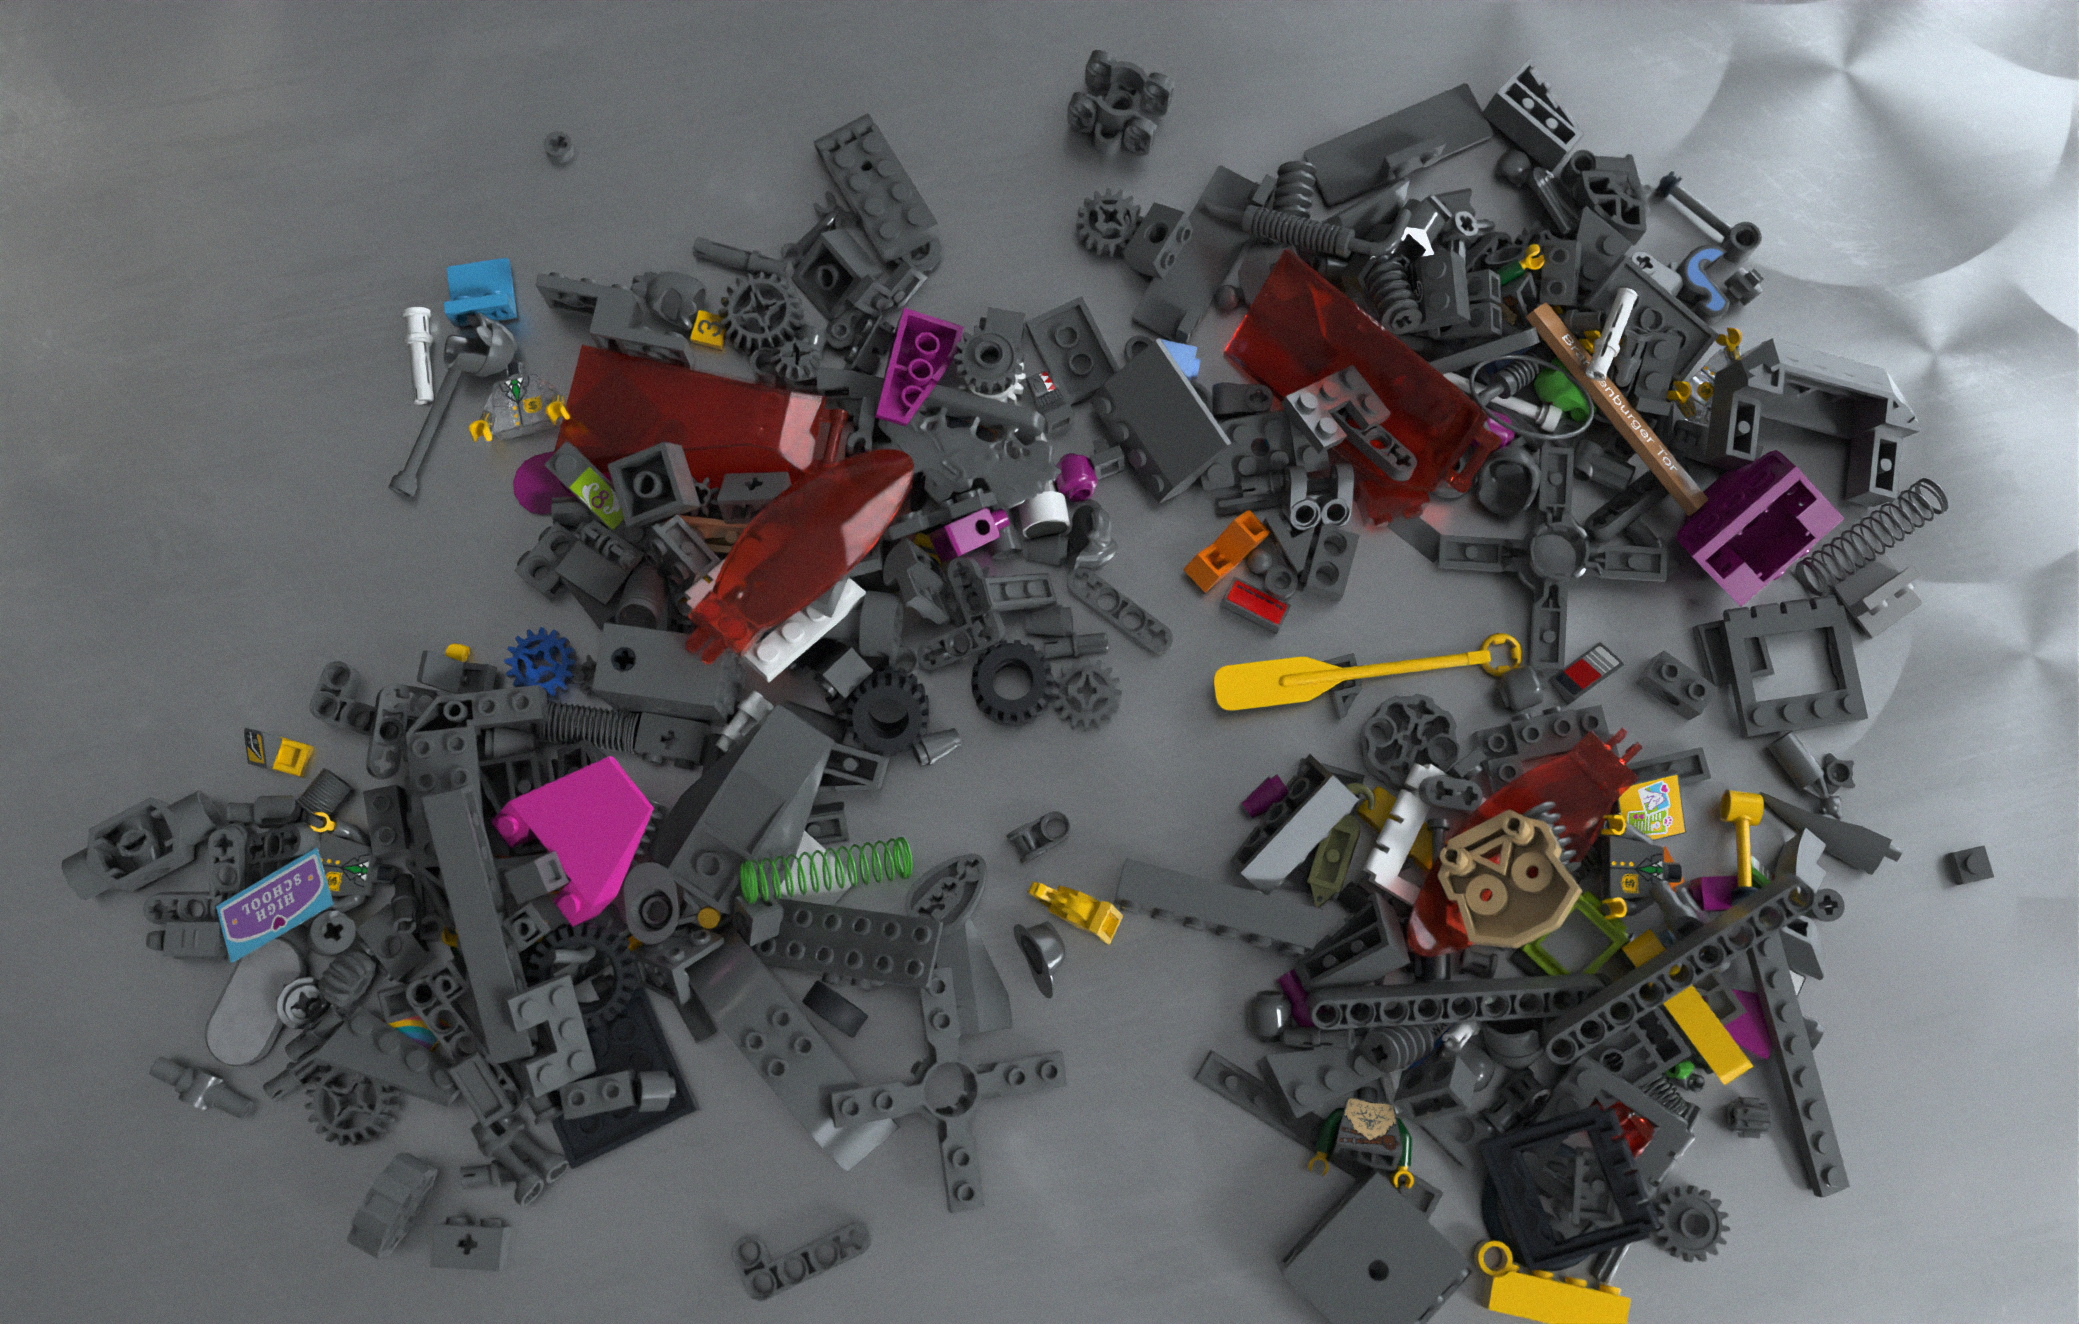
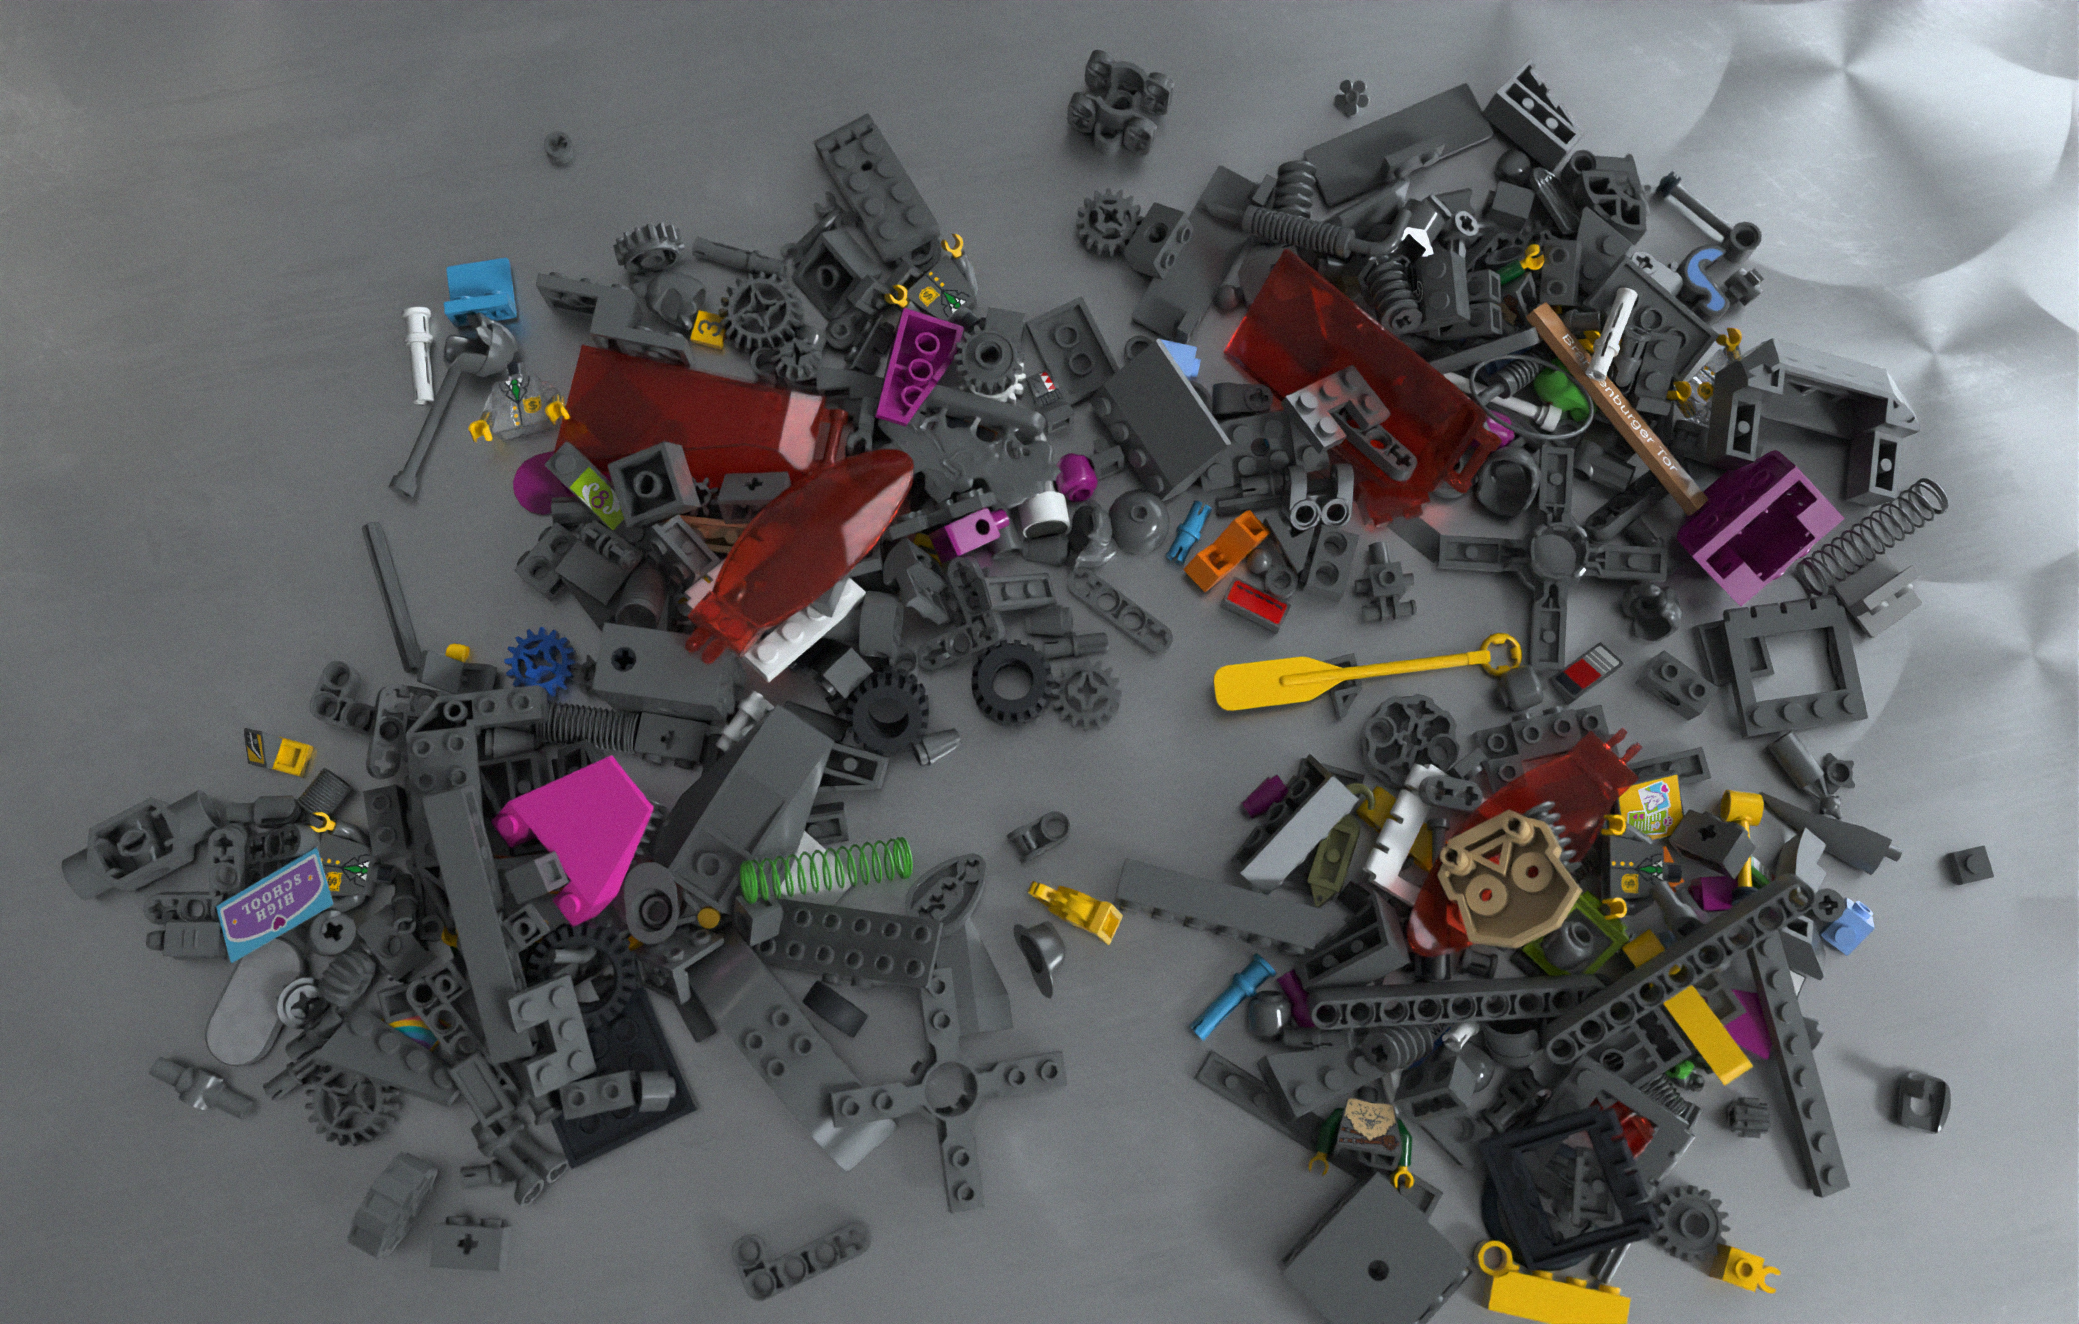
none -> dark grey axle [362,522,421,673]
none -> dark grey gear [613,223,685,274]
none -> dark grey torso [885,233,980,333]
none -> dark grey cylinder [1108,489,1170,555]
none -> dark azure pin [1165,500,1212,565]
none -> dark azure pin [1188,953,1277,1041]
none -> dark grey plant [1335,80,1370,115]
none -> dark grey piece [1355,542,1417,622]
none -> dark grey brick [1483,181,1535,231]
none -> dark grey head [1542,920,1594,971]
none -> dark grey hair [1622,583,1683,642]
none -> dark grey brick [1668,809,1756,879]
none -> yellow brick [1709,1243,1781,1293]
none -> light blue bracket [1820,897,1875,956]
none -> dark grey piece [1897,1072,1951,1134]

